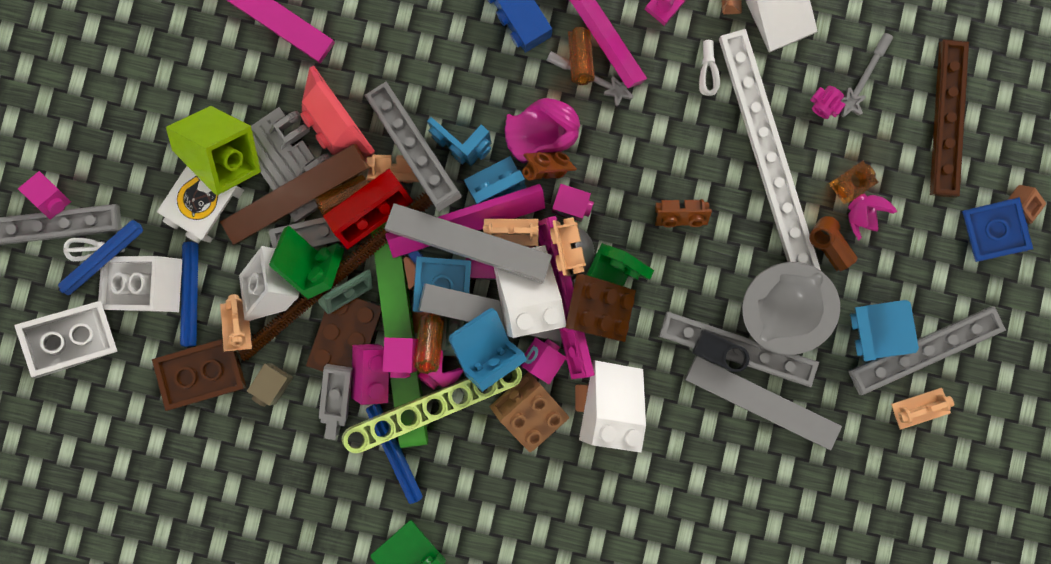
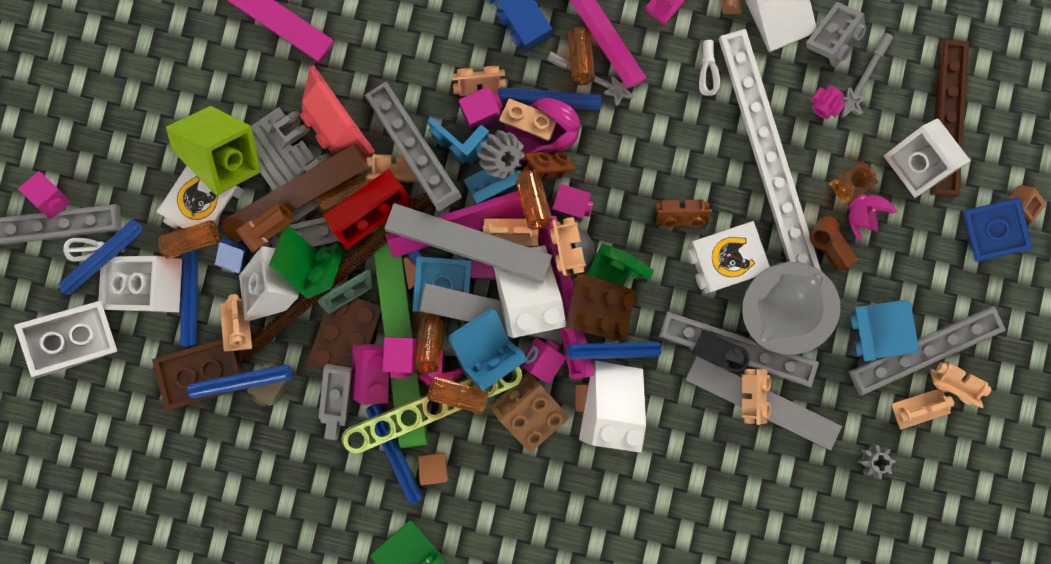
none -> clear orange axle [158,220,221,259]
none -> blue axle [187,365,292,398]
none -> tile [215,238,248,274]
none -> dark orange piece [236,203,294,253]
none -> nougat slope [418,453,448,485]
none -> clear orange axle [427,376,488,415]
none -> light nougat hinge [452,66,506,96]
none -> dark pink brick [459,87,503,134]
none -> light grey gear [477,130,525,179]
none -> blue axle [498,87,602,110]
none -> light nougat hinge [499,99,557,141]
none -> clear orange axle [516,170,553,230]
none -> blue axle [566,342,662,360]
none -> white panel [687,221,770,294]
none -> light nougat hinge [742,369,771,425]
none -> light grey bracket [806,2,866,68]
none -> light grey gear [858,444,896,479]
none -> white slope [884,118,971,198]
none -> light nougat hinge [930,362,991,408]

